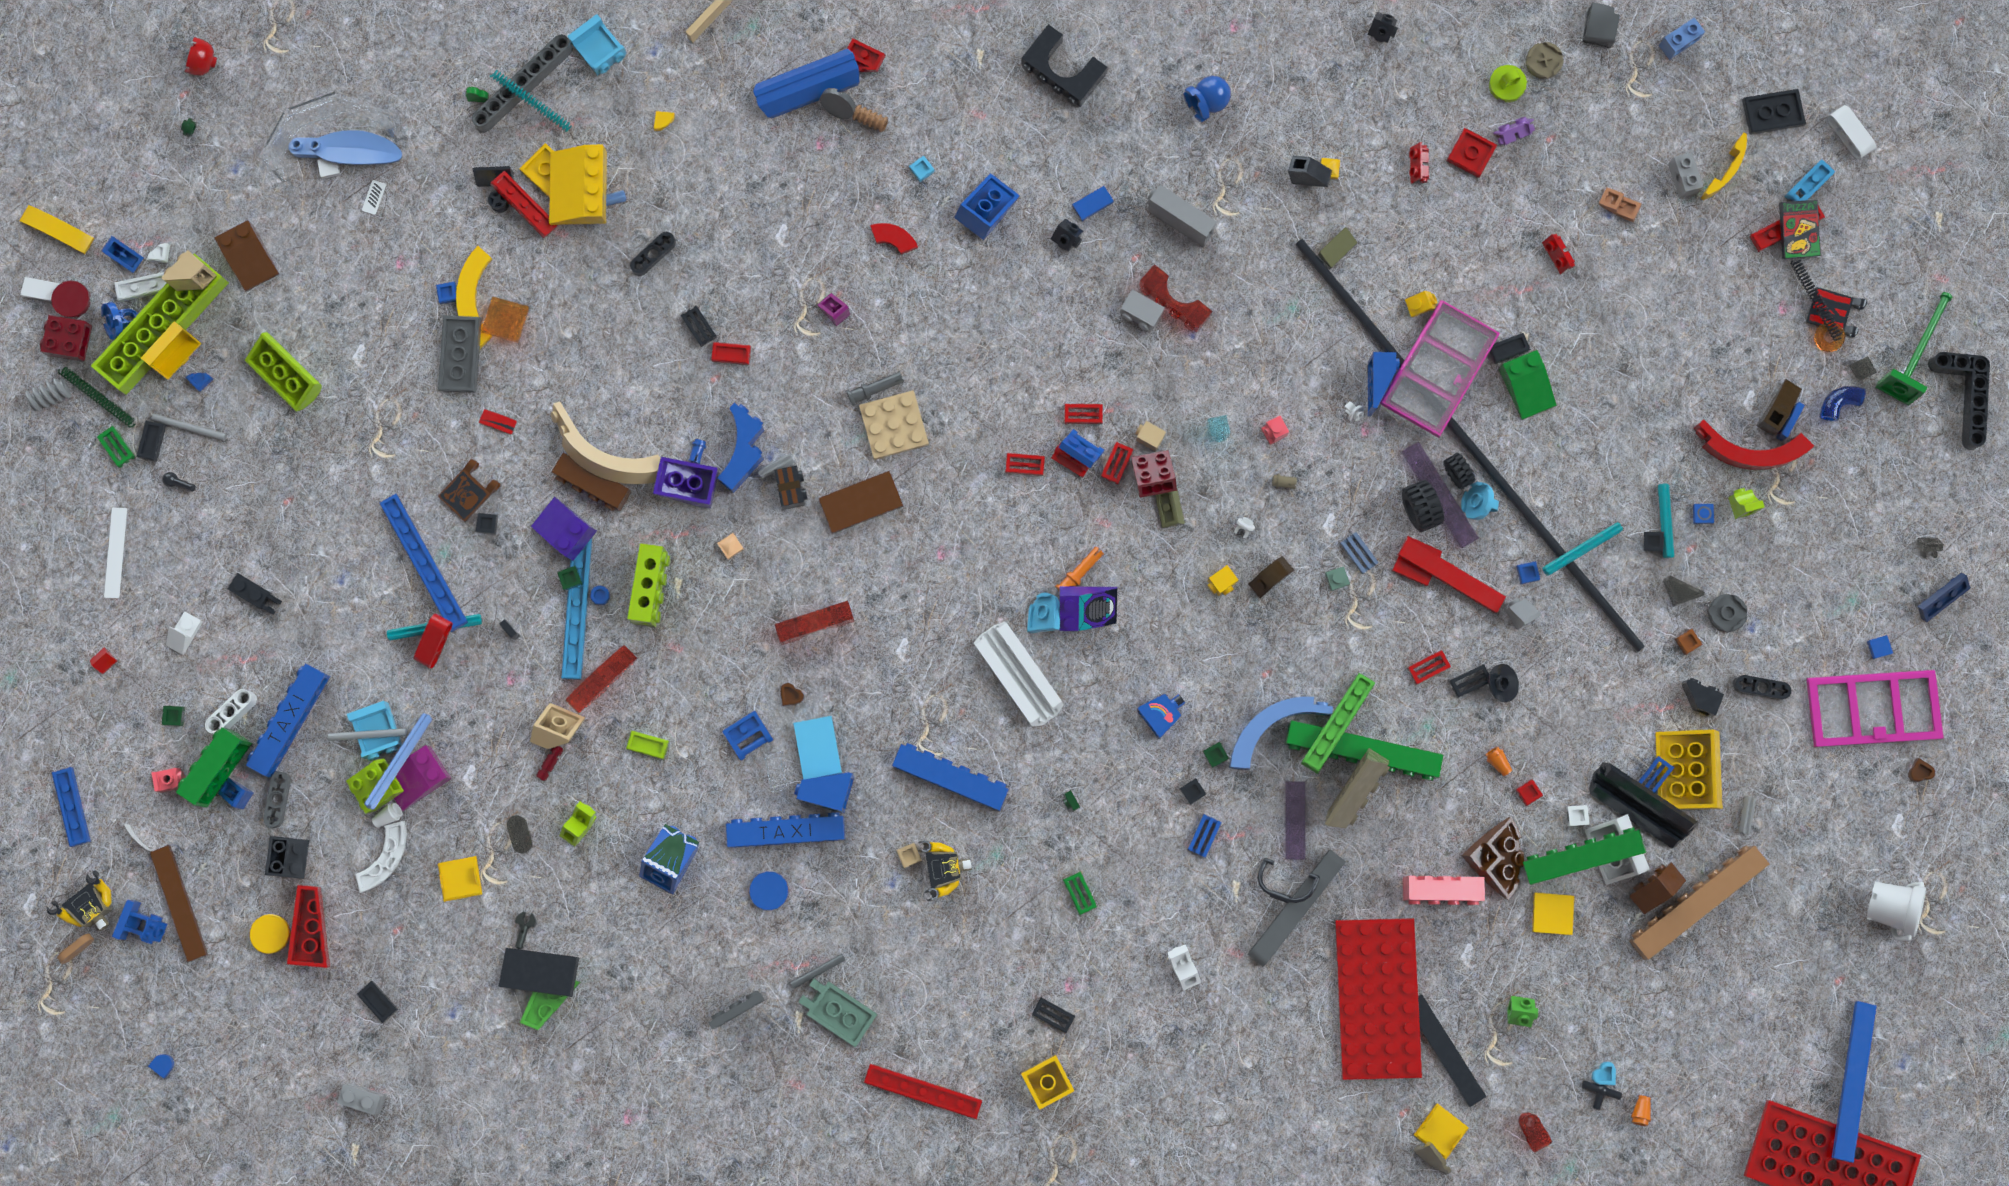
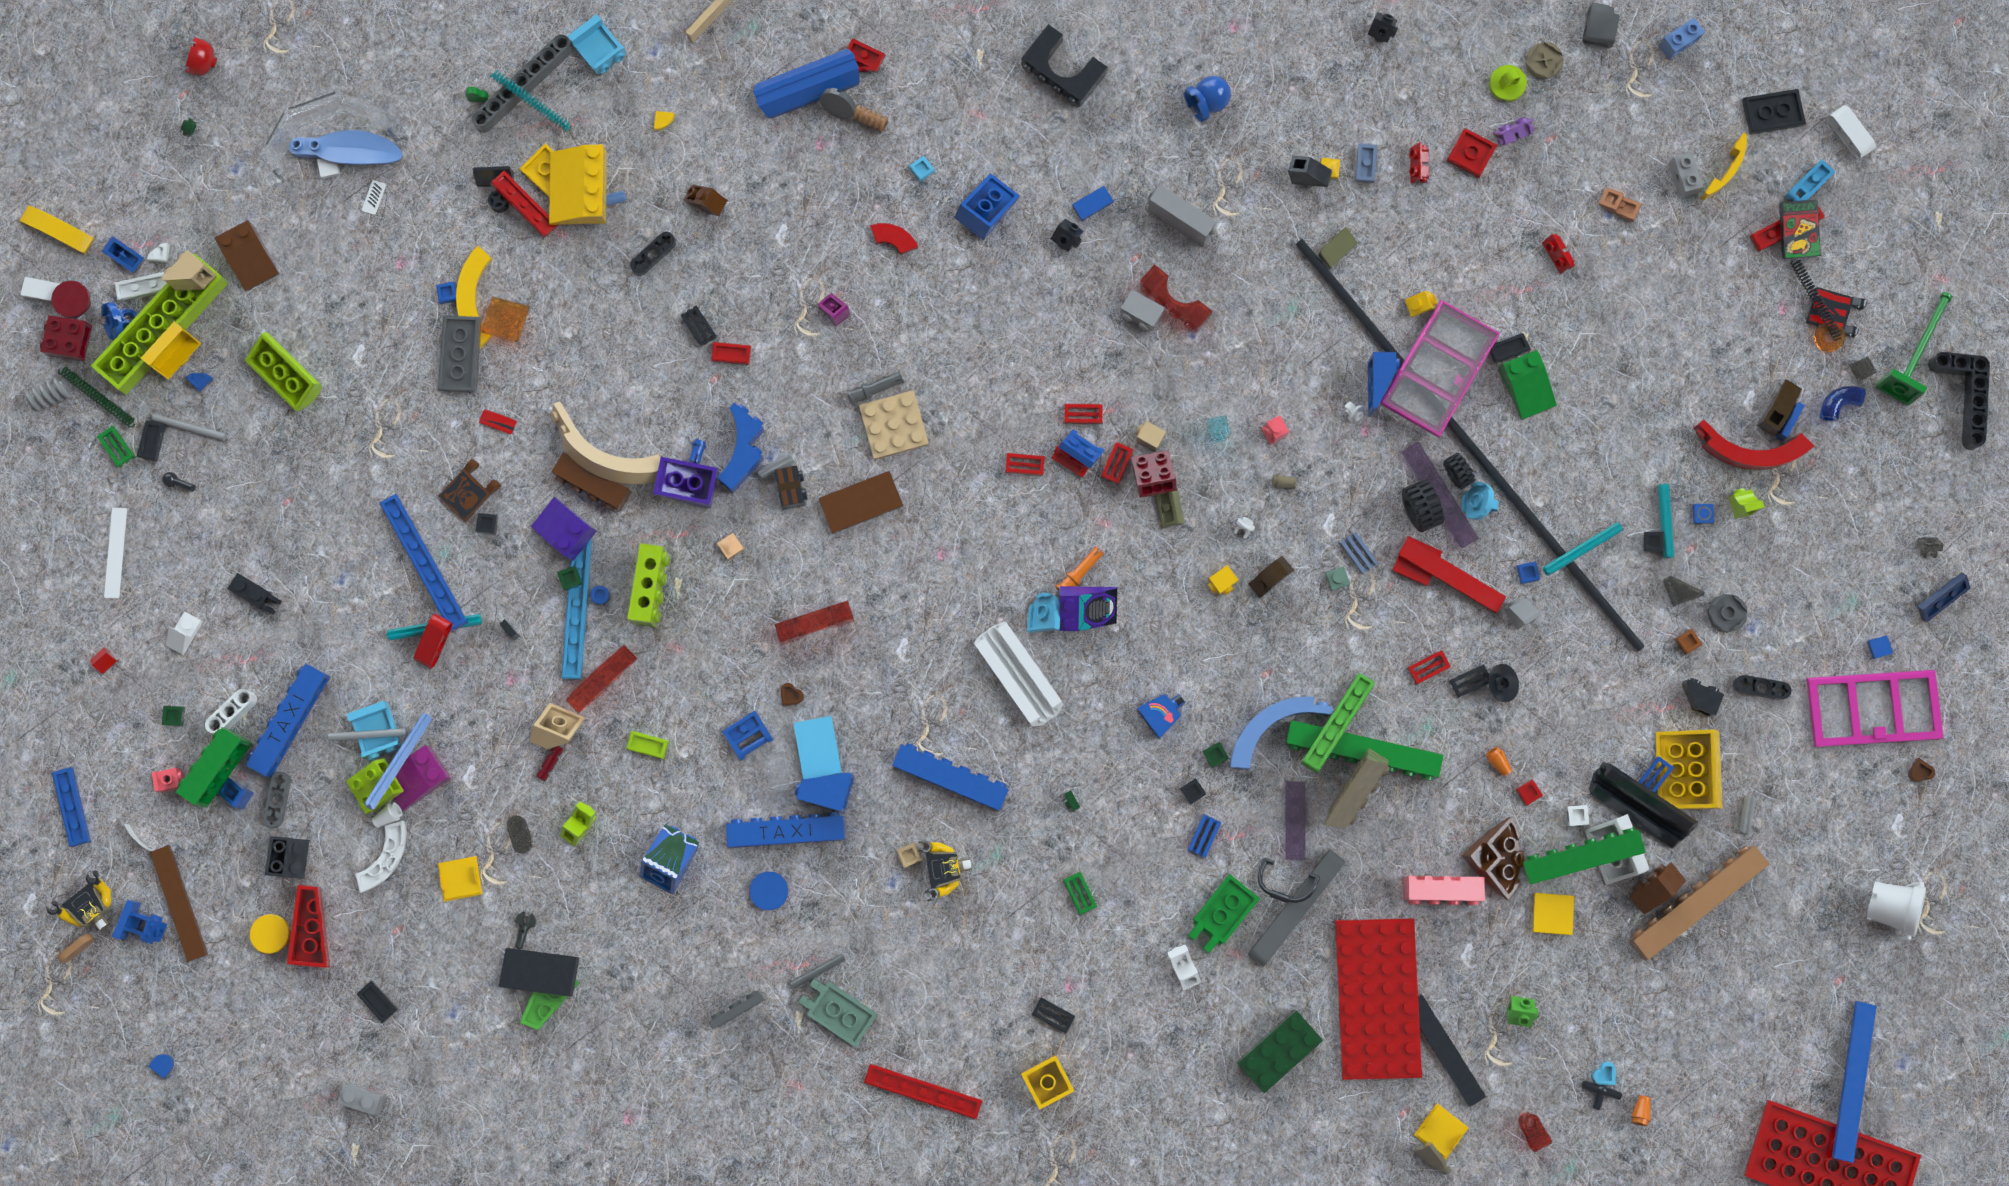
none -> reddish brown slope [684,185,728,216]
none -> green tile [1187,874,1260,953]
none -> dark green brick [1236,1010,1323,1094]
none -> sand blue plate [1355,143,1378,183]

